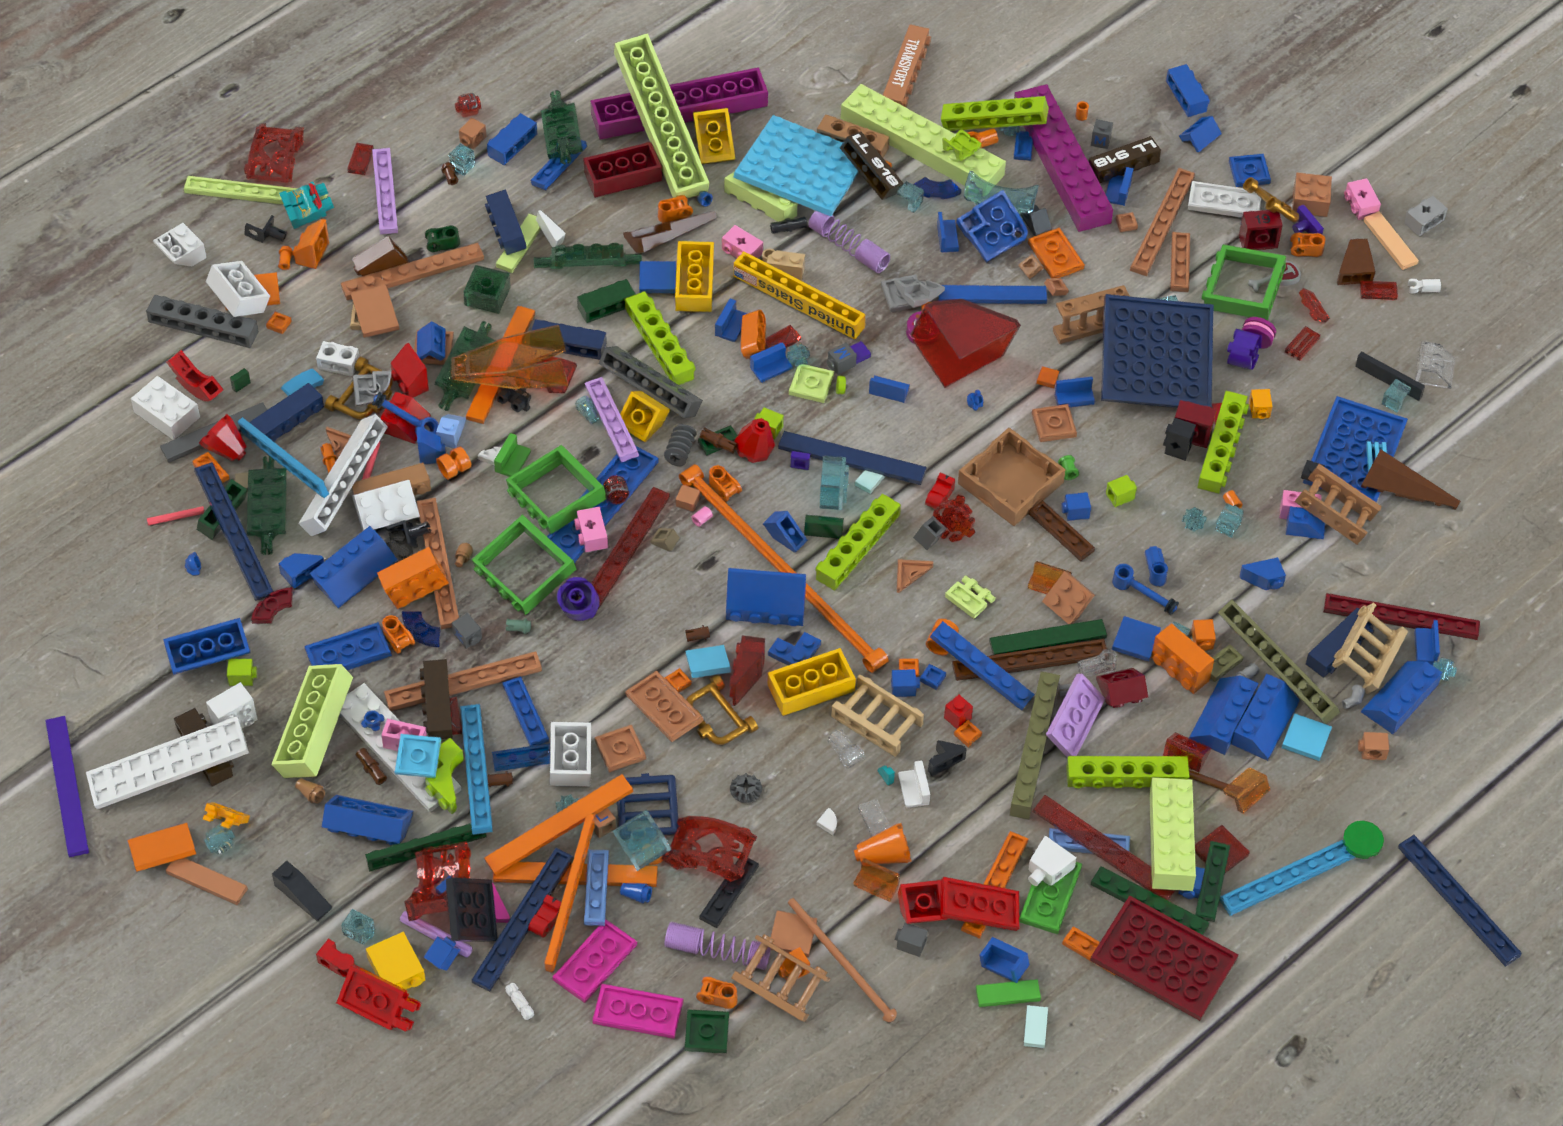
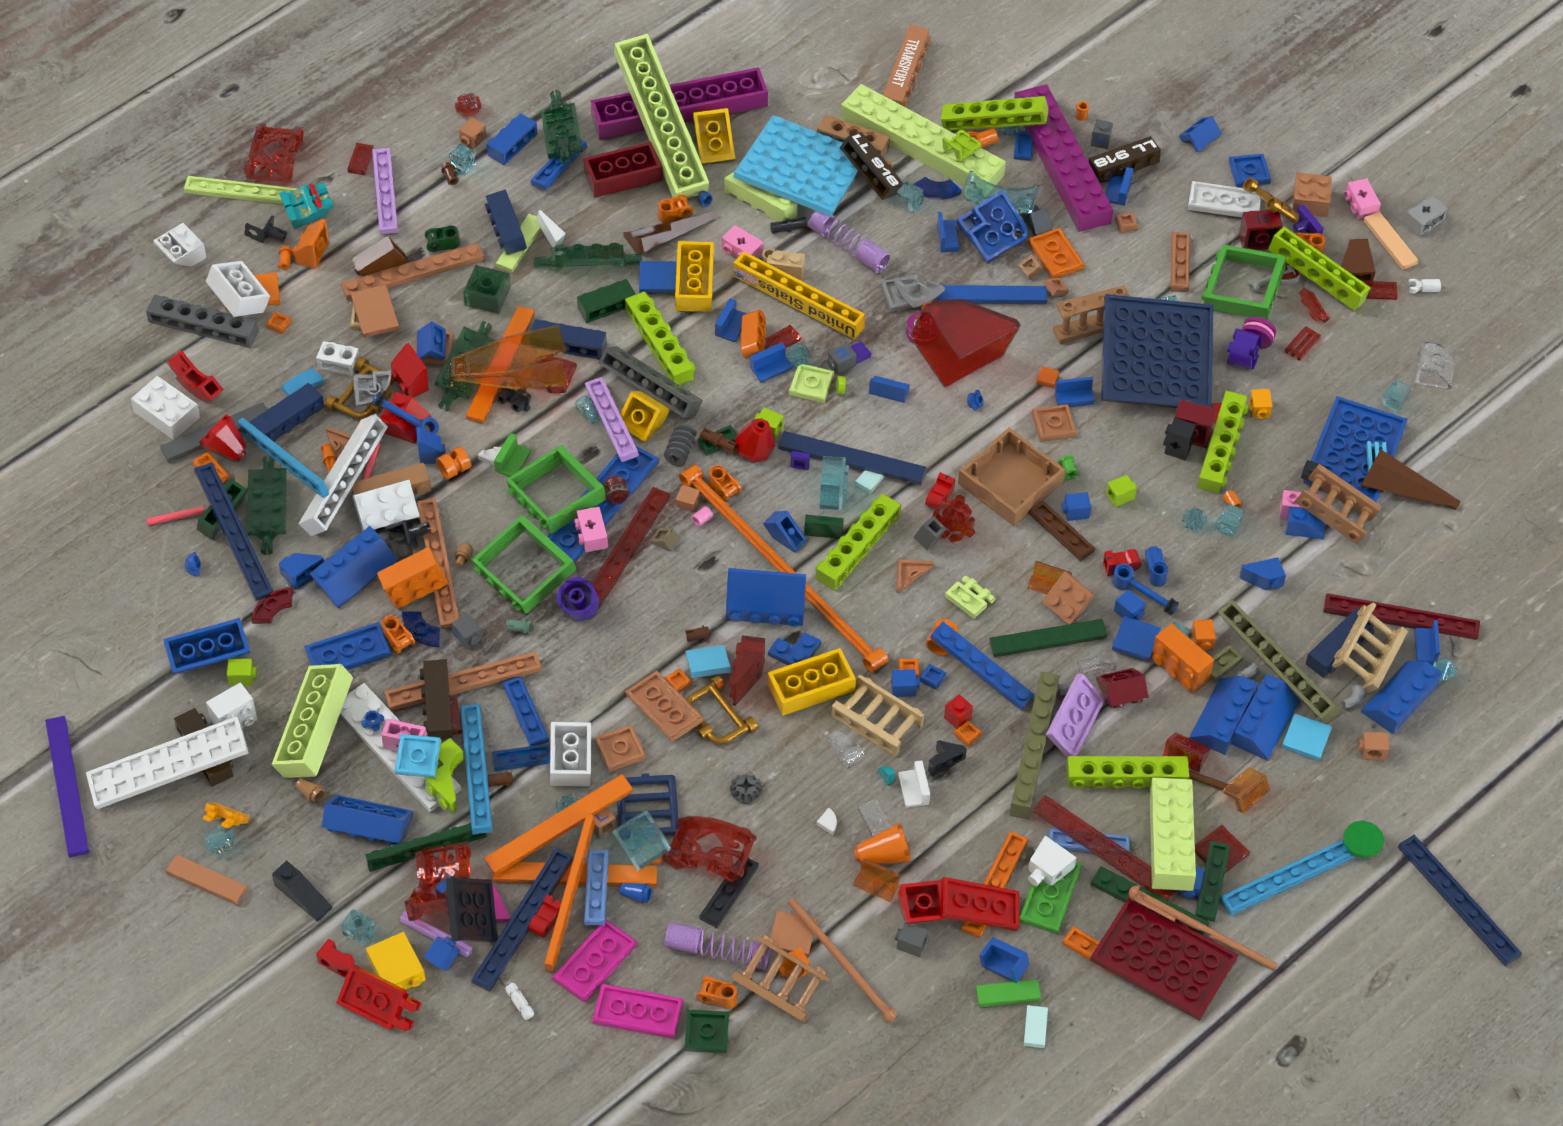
orange tile [128,823,196,872] -> none
dark green tile [230,368,251,393] -> none
reddish brown pin [355,748,387,785] -> none
light blue slope [436,414,466,449] -> none
reddish brown tile [952,639,1109,681] -> none
nougat tile [1130,168,1195,276] -> none
blue brick [1166,64,1209,117] -> none
black tile [1355,351,1425,401] -> none
none -> red leg [1103,549,1142,576]
none -> blue brick [1114,589,1146,621]
none -> nougat bar [1129,885,1277,971]
none -> lime brick [1268,227,1371,311]

